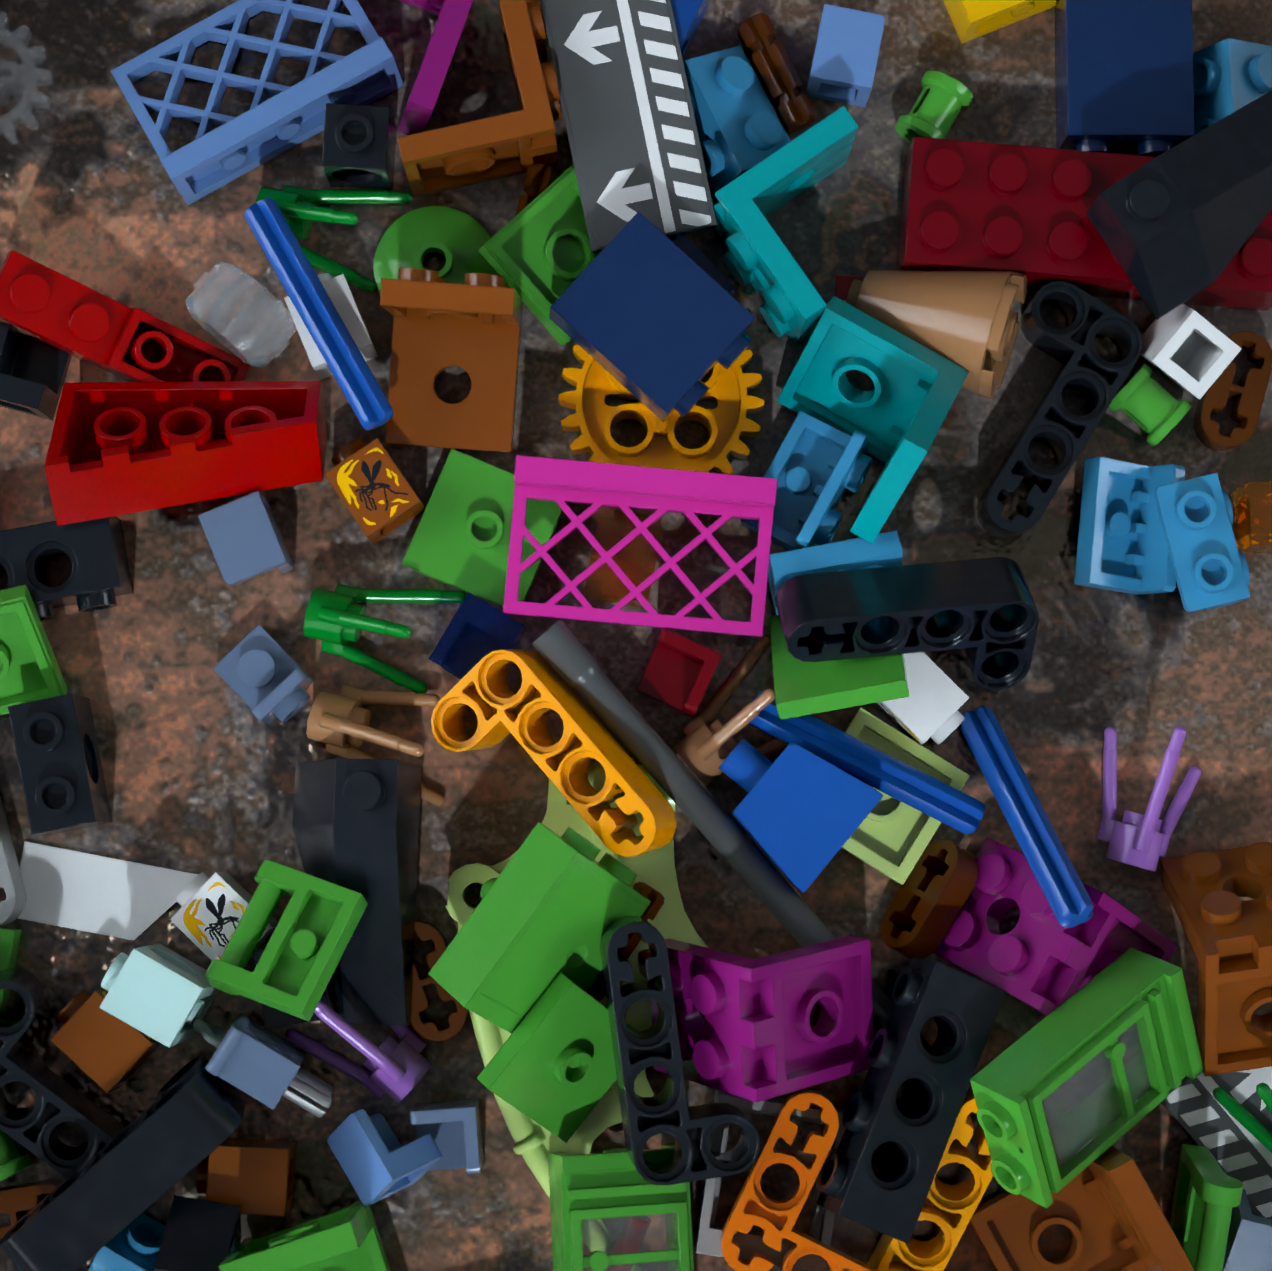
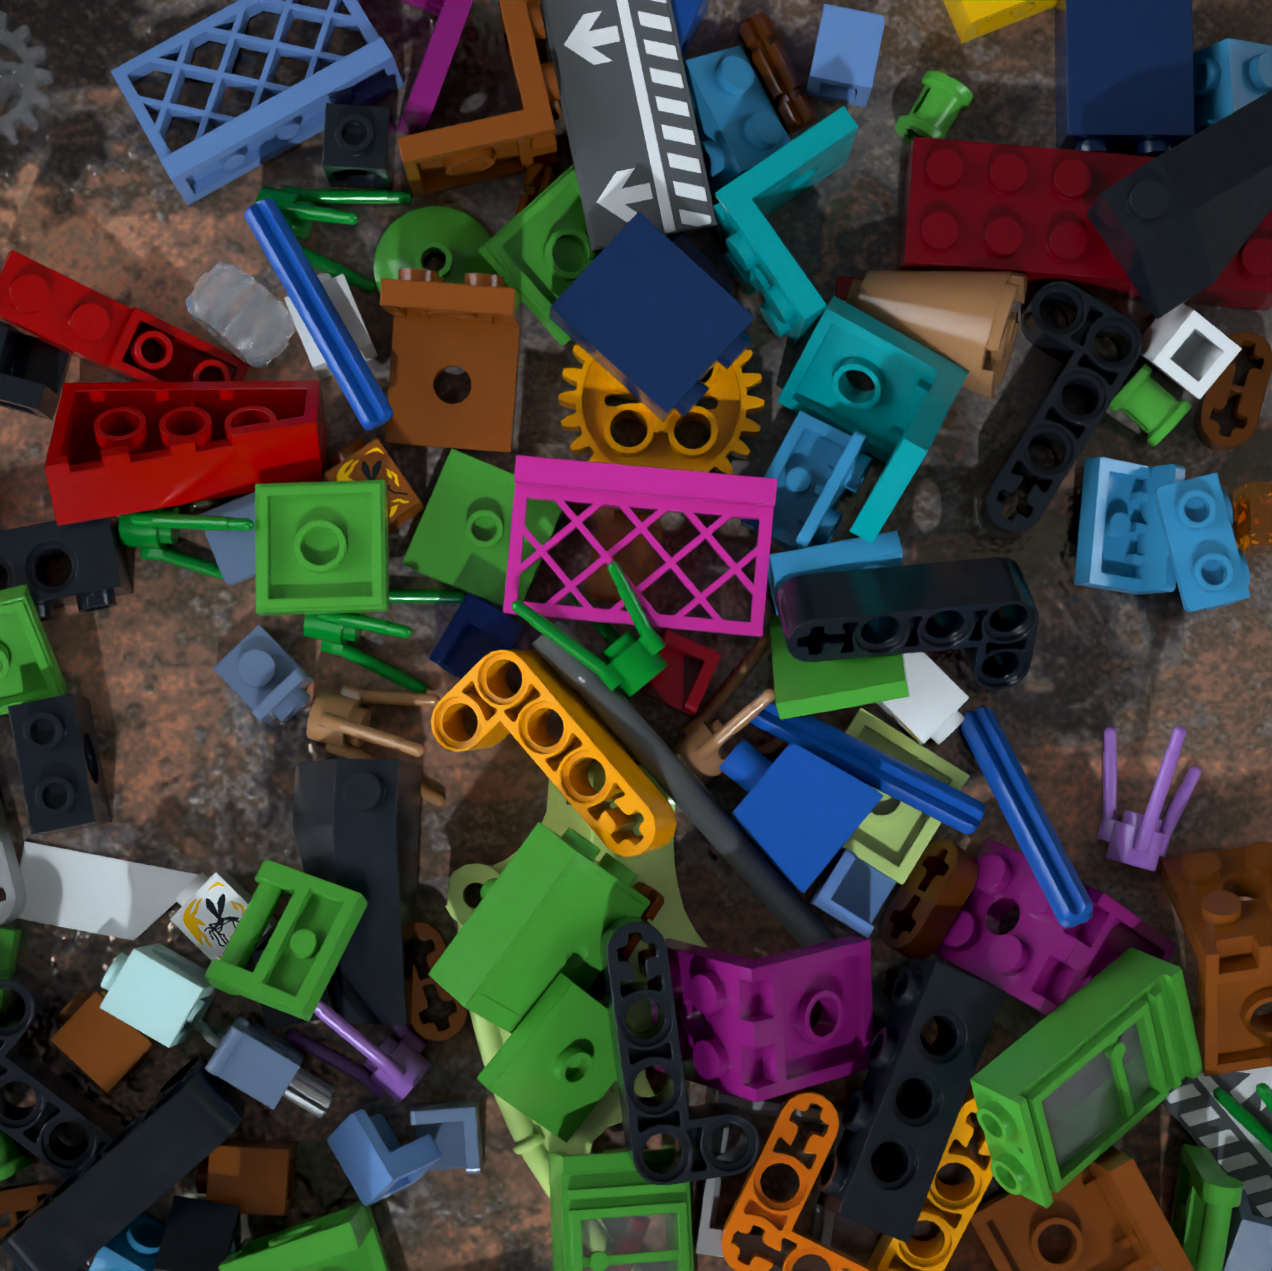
none -> green plant [119,492,254,580]
none -> bright green plate [255,480,389,616]
none -> green plant [512,561,669,697]
none -> medium blue panel [807,848,896,938]

